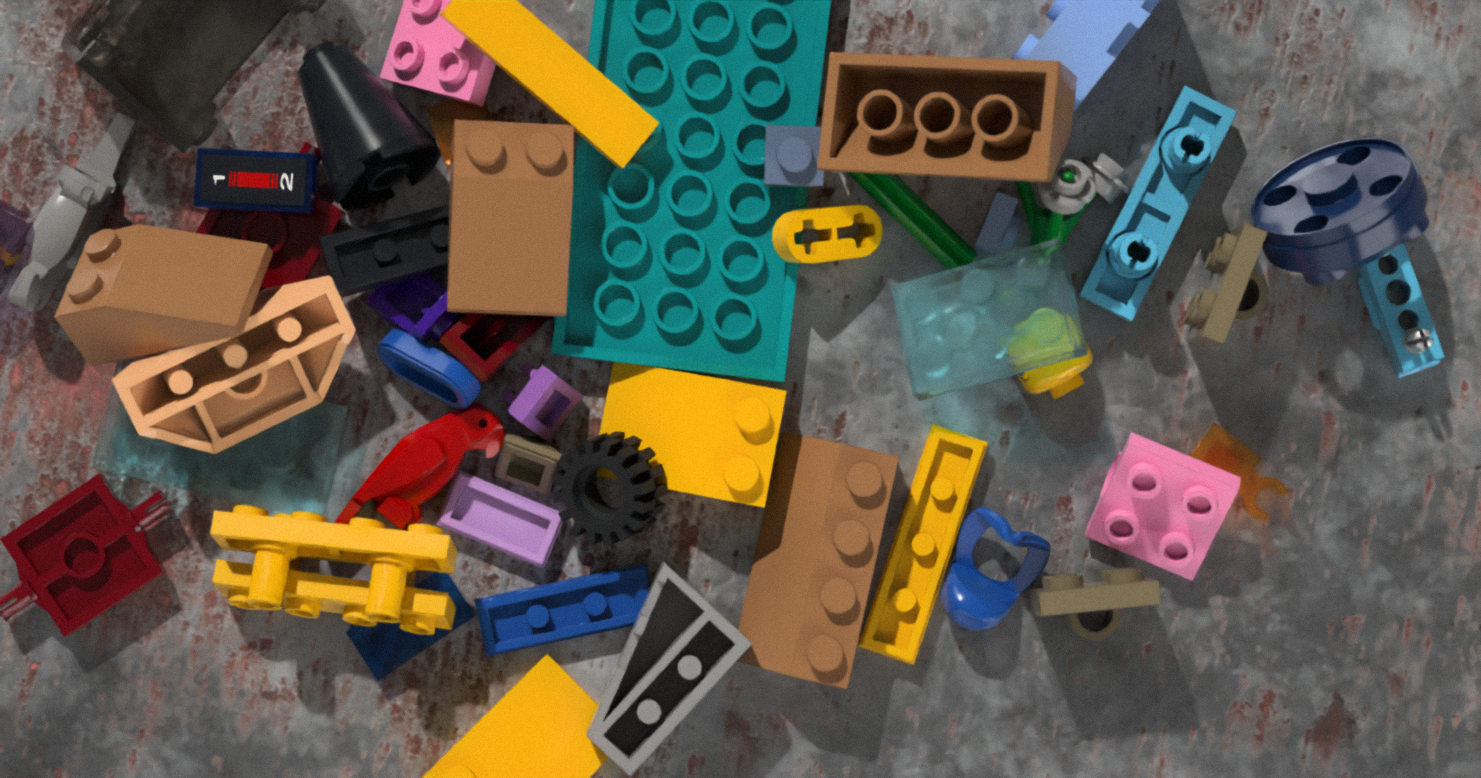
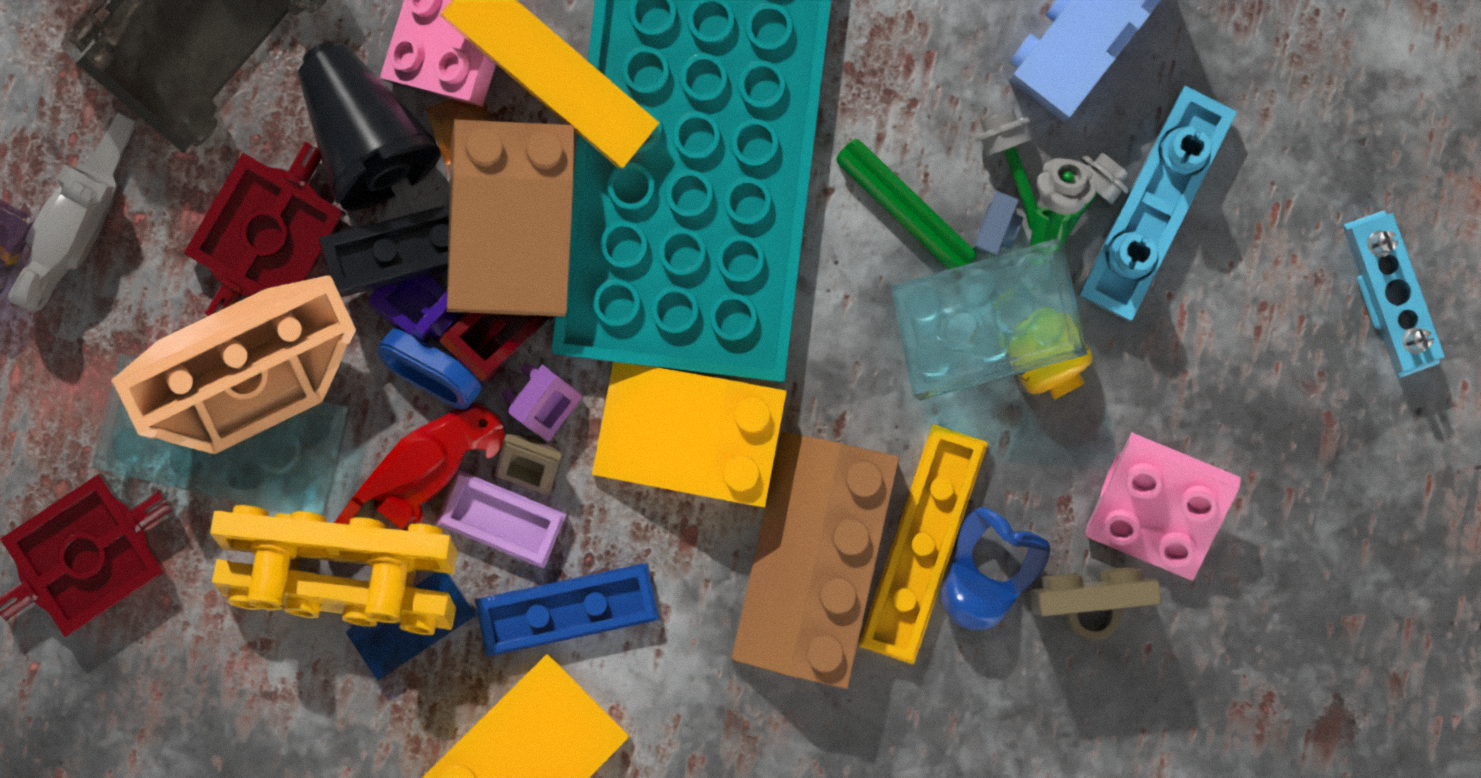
medium nougat slope [54,224,274,367] -> none
tile [193,148,318,215] -> none
black tyre [552,431,667,546] -> none
light grey wedge [586,560,752,777] -> none
sand blue plate [764,125,824,188] -> none
yellow beam [772,204,883,263] -> none
medium nougat slope [817,52,1077,183] -> none
dark tan plate [1183,223,1269,348] -> none
clear orange plate [1188,423,1288,521] -> none
dark blue piece [1251,138,1429,285] -> none

